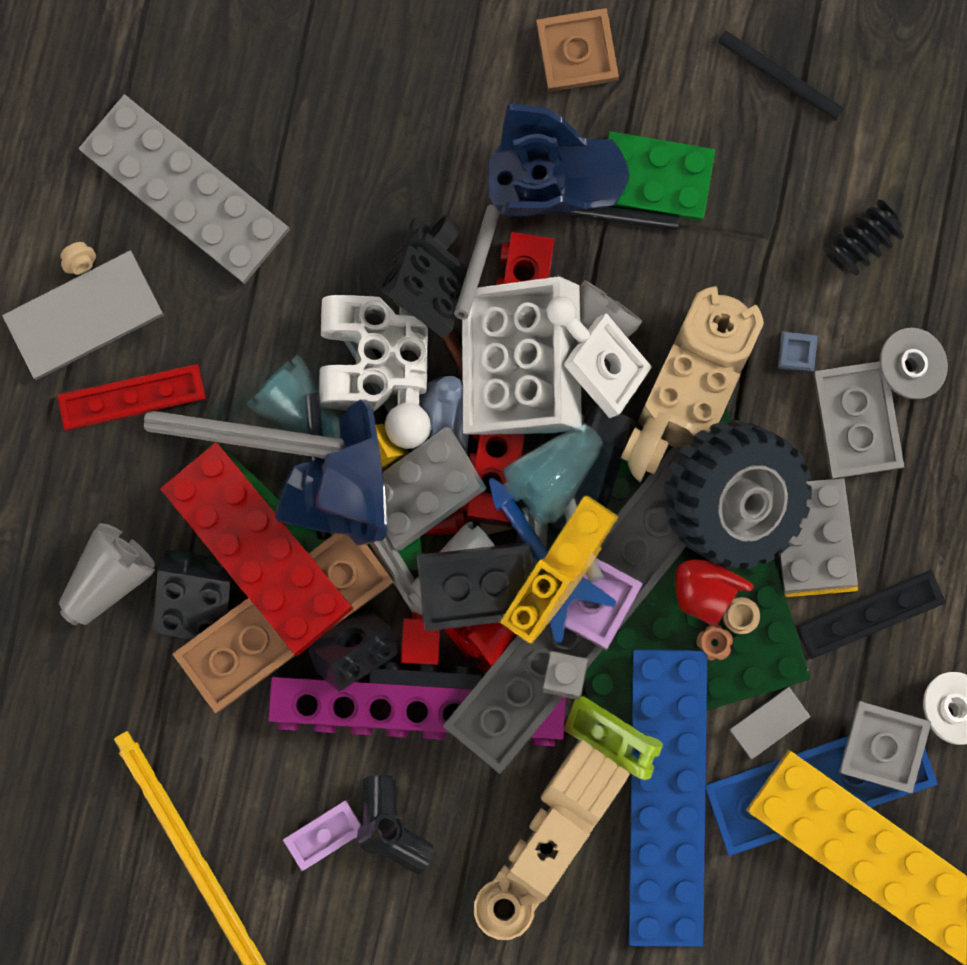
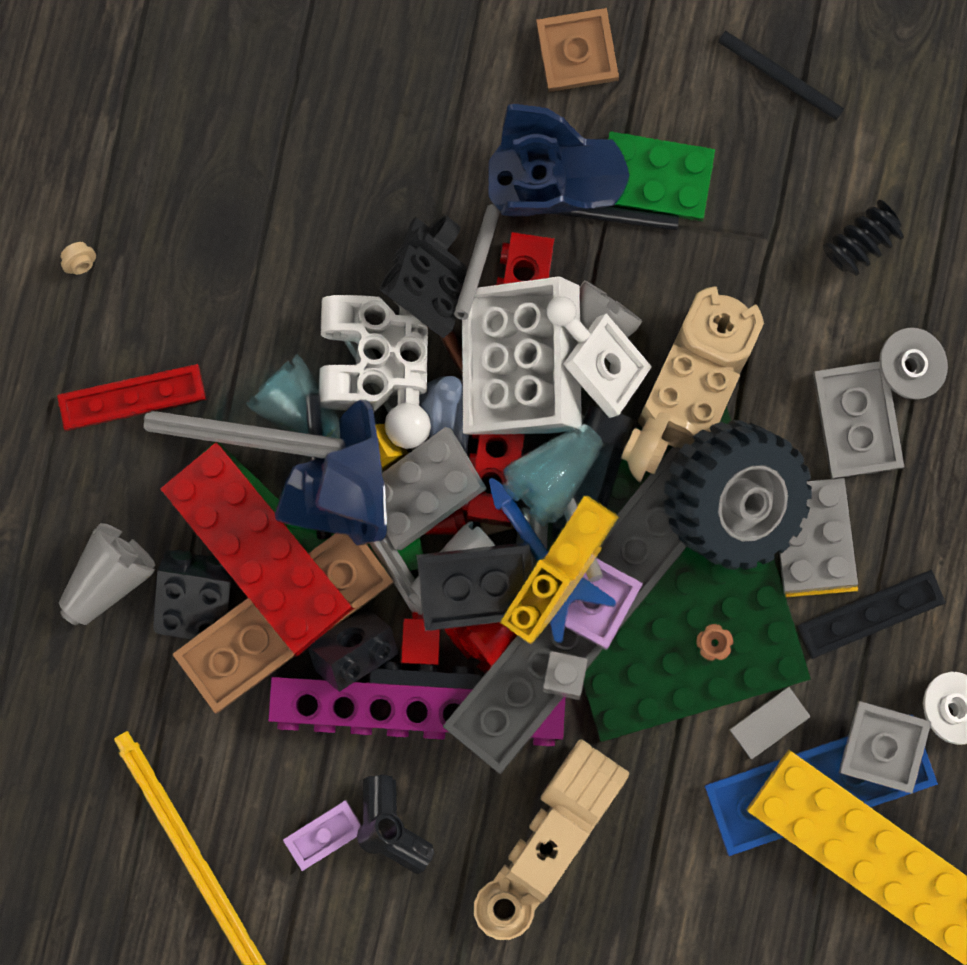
light grey tile [2,250,164,380] -> none
light grey plate [78,94,290,284] -> none
lime plate [564,696,663,780] -> none
blue plate [628,649,707,947] -> none
red piece [675,559,753,627] -> none
tan plate [723,597,760,634] -> none
sand blue tile [777,331,818,373] -> none

